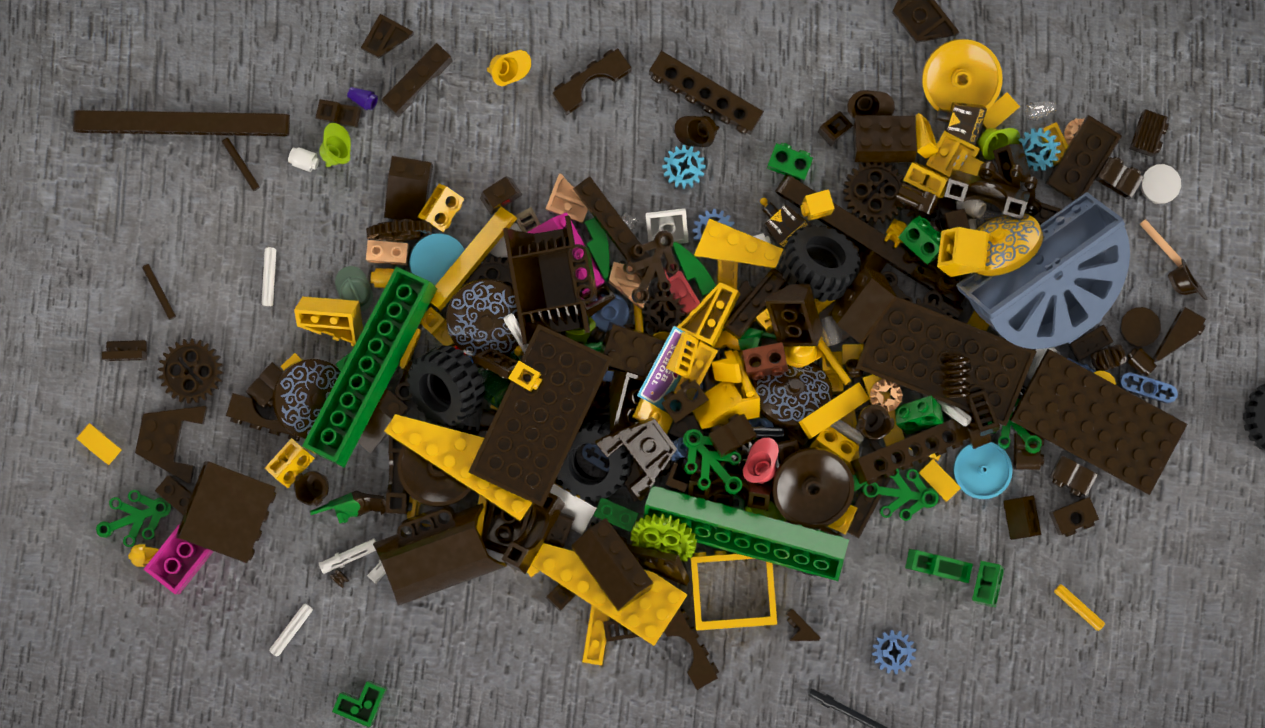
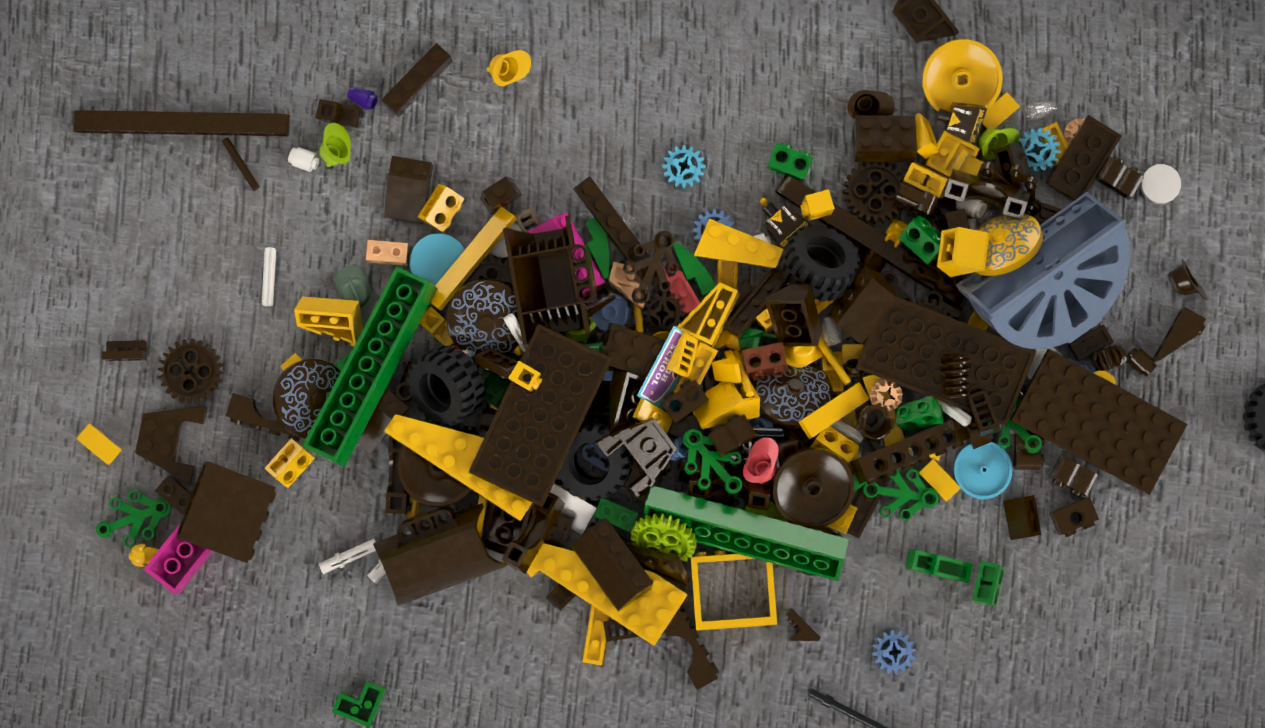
dark brown bar [142,264,176,320] -> none
dark brown brick [246,362,283,409] -> none
white axle [269,604,313,656] -> none
dark brown cap [294,471,329,507] -> none
animal [310,490,386,523] -> none
dark brown bush [330,568,350,588] -> none
dark brown wing [361,14,414,59] -> none
dark brown gear [366,219,432,242] -> none
yellow brick [371,268,395,288] -> none
yellow slope [400,329,422,369] -> none
light nougat wing [546,173,588,224] -> none
dark brown arch [552,48,632,116] -> none
white slope [645,208,689,244] -> none
dark brown brick [649,50,764,135] -> none
dark brown panel [665,462,688,493] -> none
dark brown piece [674,116,720,147] -> none
dark brown slope [818,111,853,146] -> none
yellow axle [1054,584,1105,631] -> none
medium blue beam [1119,372,1178,403] -> none
dark brown tile [1120,307,1161,347] -> none
dark brown brick [1129,109,1169,157] -> none
light nougat bar [1140,219,1182,267] -> none

